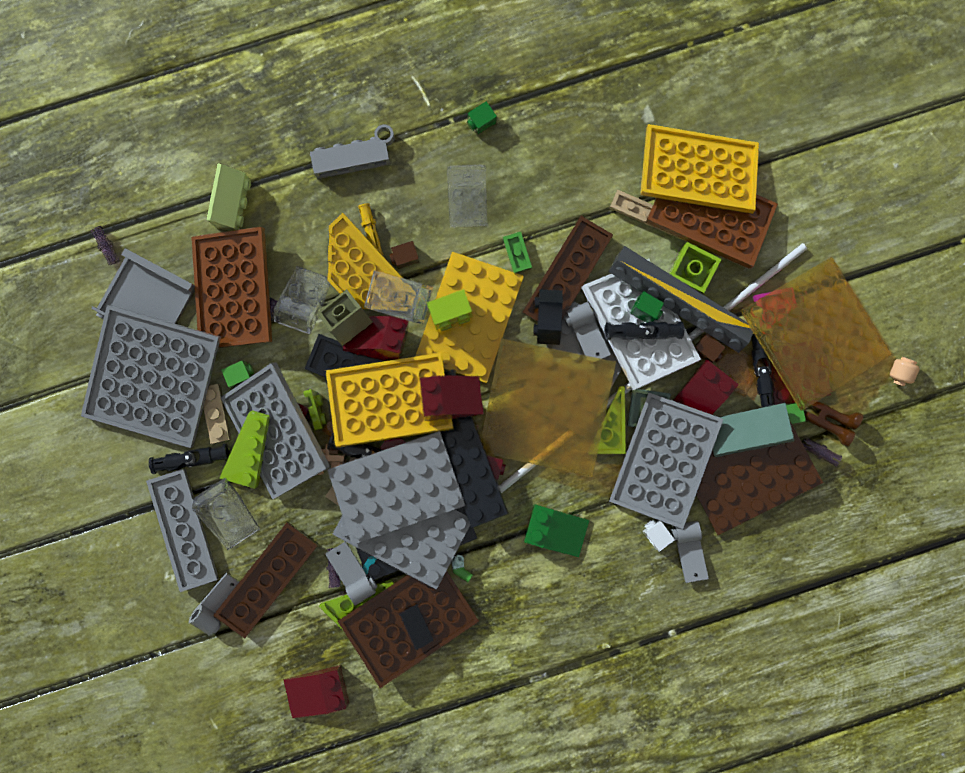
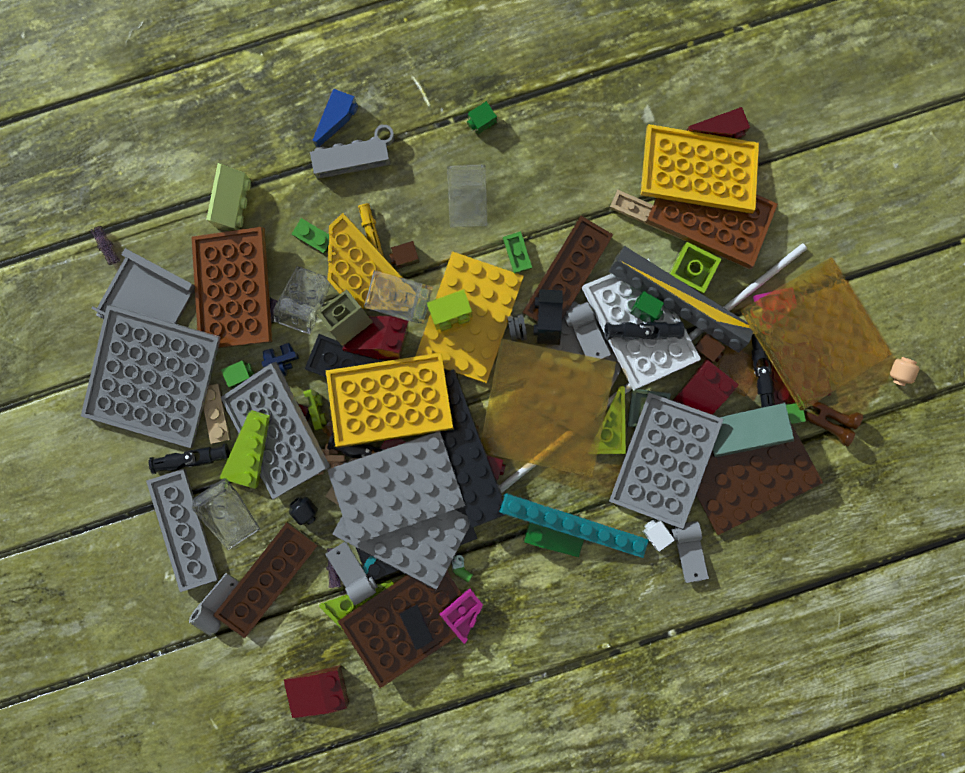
dark red slope [420,376,484,421] -> none
clear purple pin [802,437,842,467] -> none
none -> dark blue hips [261,343,299,377]
none -> black head [289,496,318,525]
none -> bright green plate [292,218,329,254]
none -> blue slope [312,88,358,147]
none -> dark pink wing [440,589,483,644]
none -> teal plate [500,493,649,558]
none -> dark grey wheel [507,314,527,343]
none -> dark red slope [686,107,750,139]

